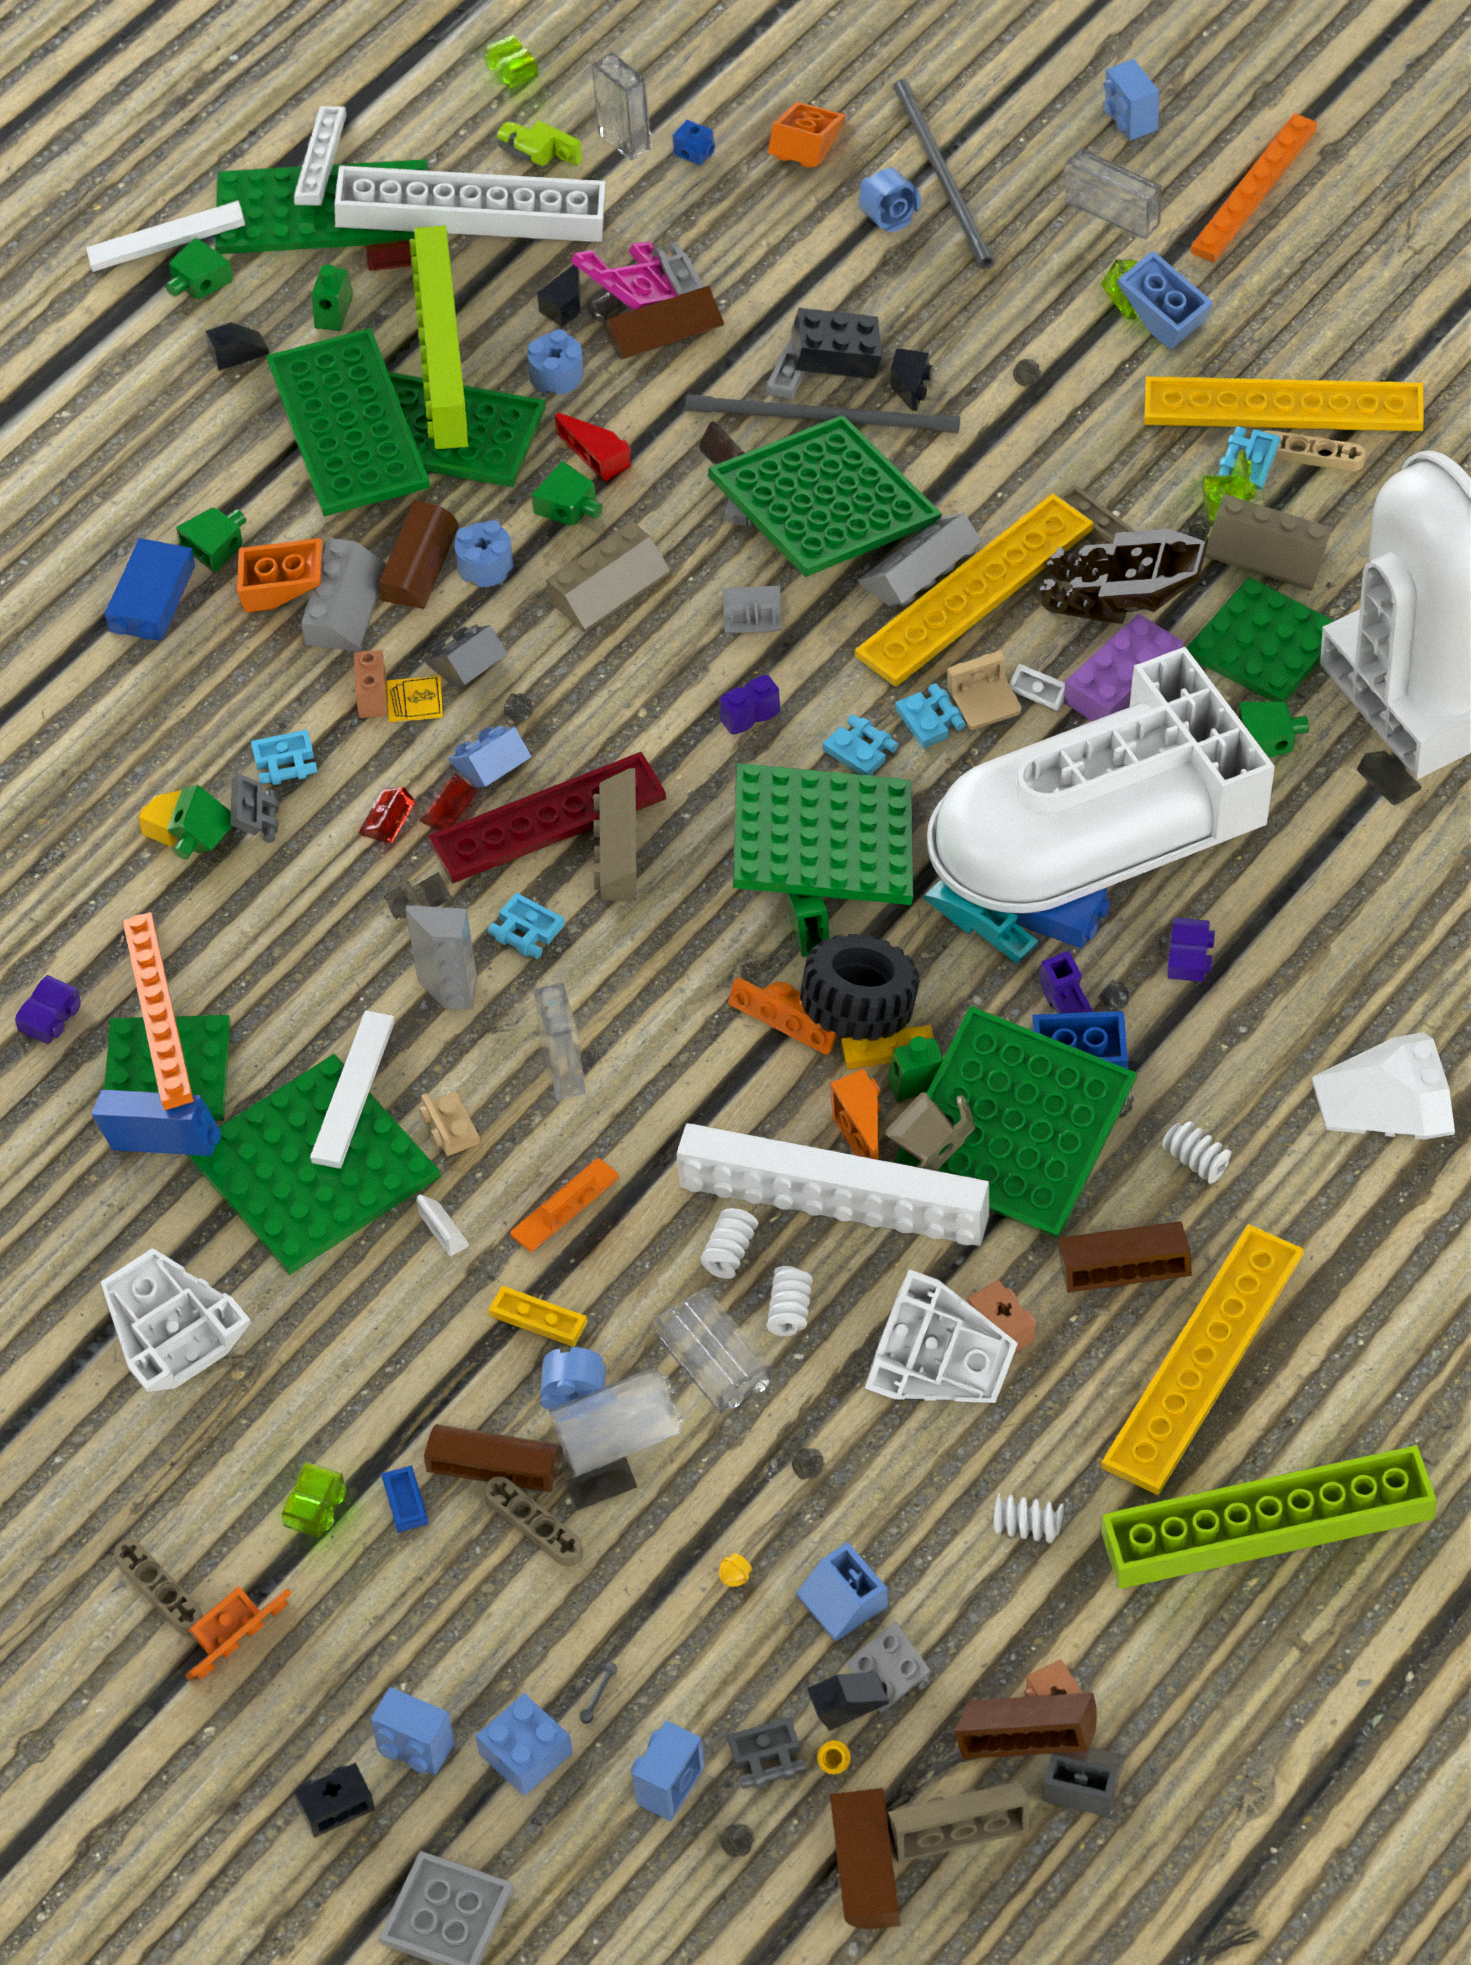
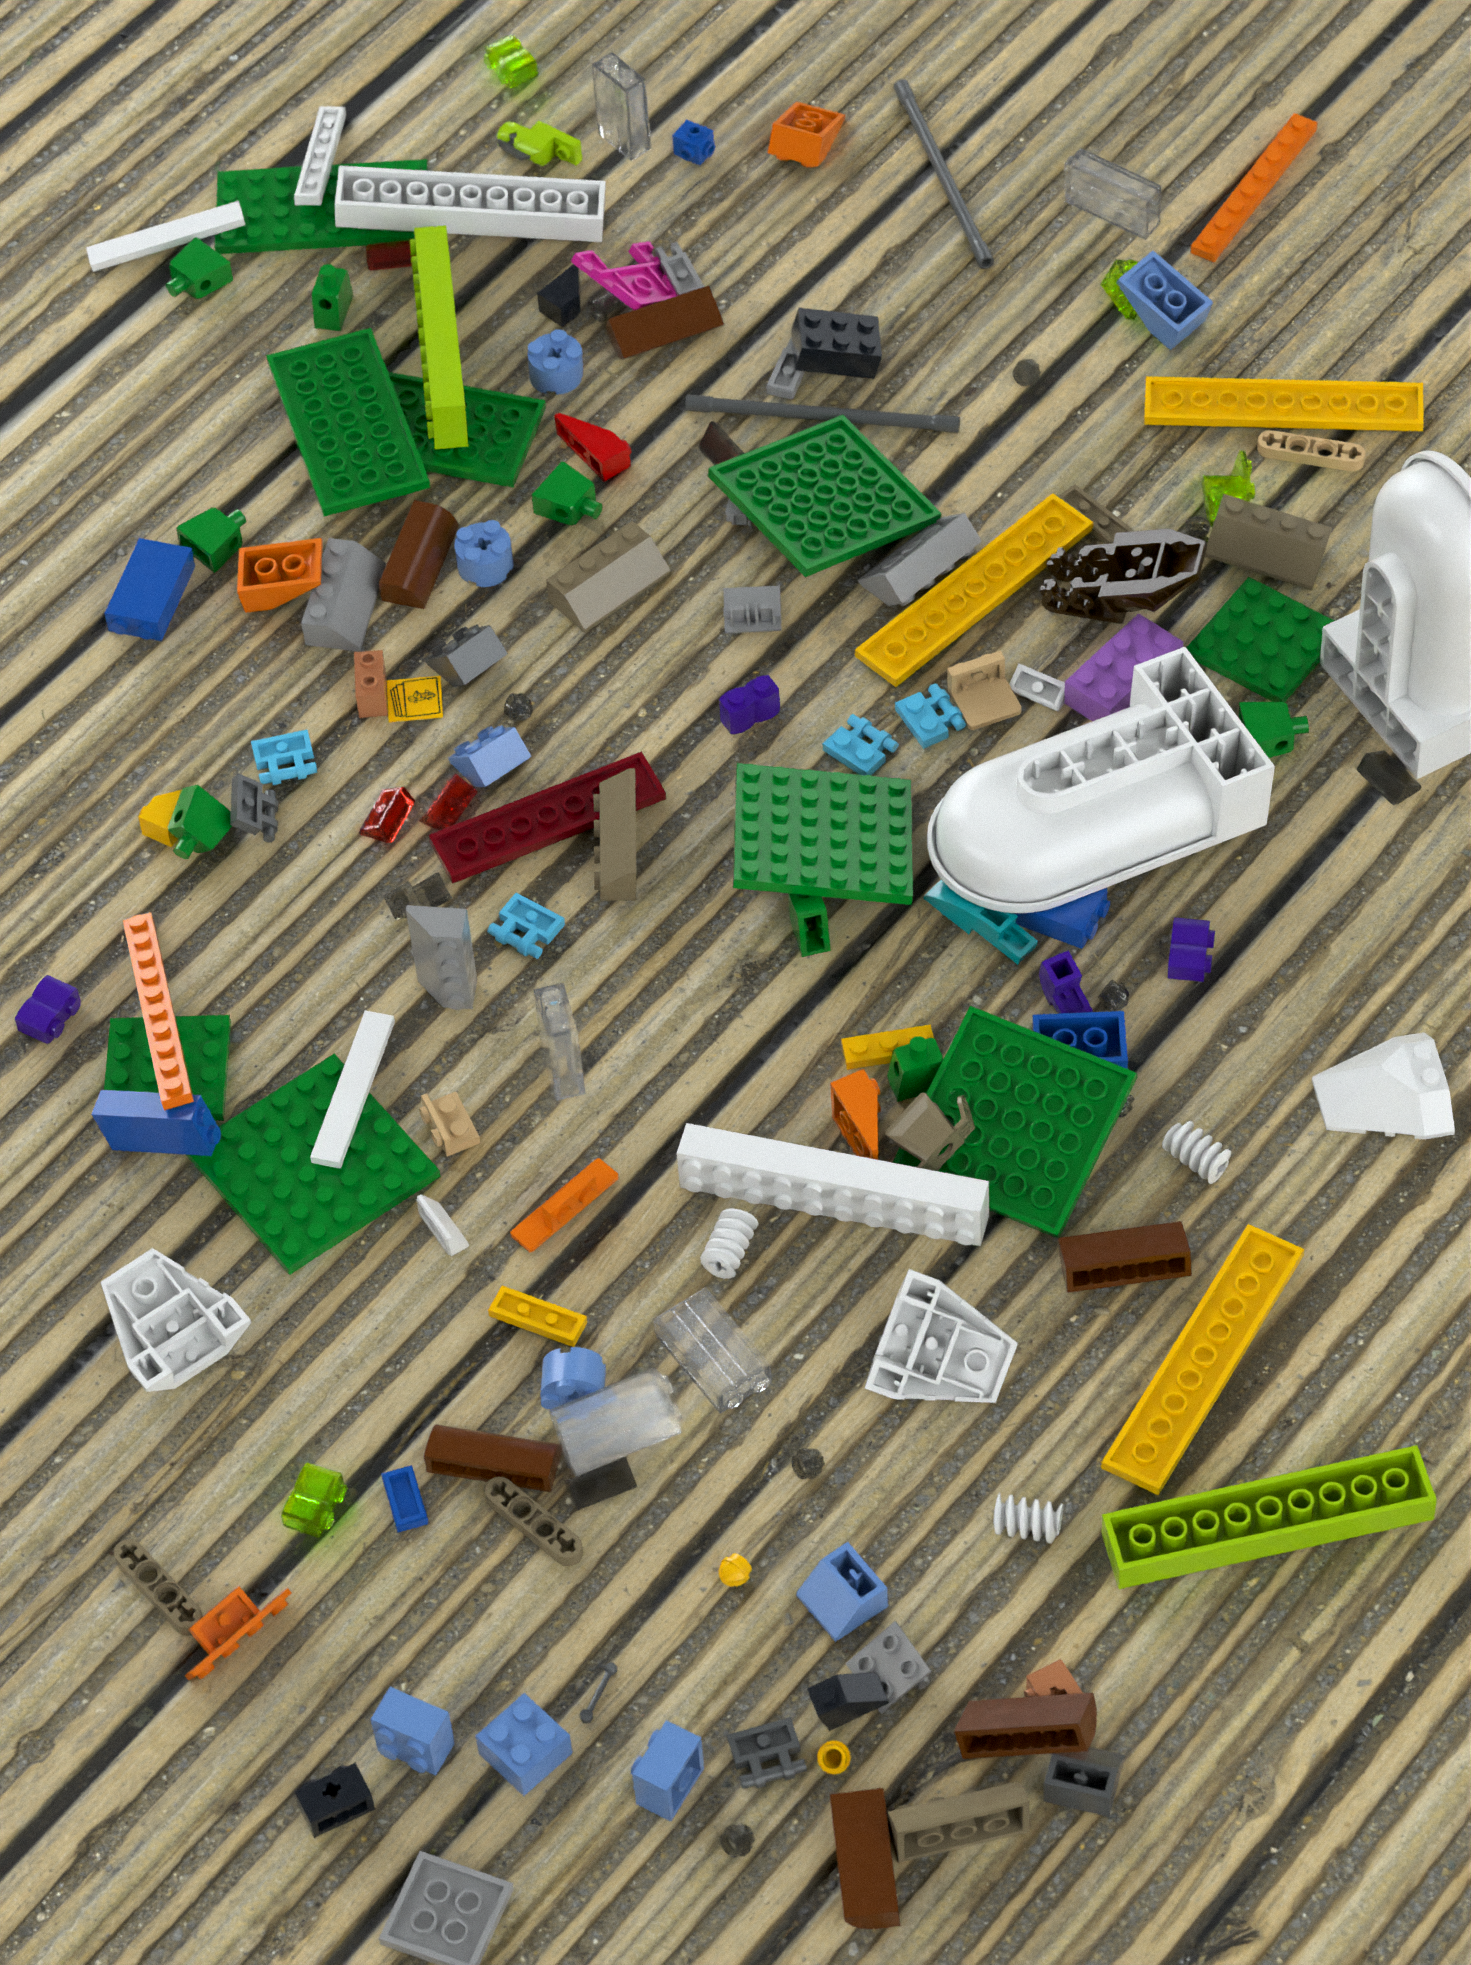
black slope [206,322,269,371] -> none
orange bracket [728,977,836,1055] -> none
white piece [767,1266,813,1337] -> none
black tyre [800,934,920,1041] -> none
medium blue brick [859,167,921,232] -> none
black slope [891,348,933,411] -> none
nougat brick [967,1280,1037,1353] -> none
medium blue brick [1103,59,1159,140] -> none
medium azure plate [1217,426,1281,490] -> none

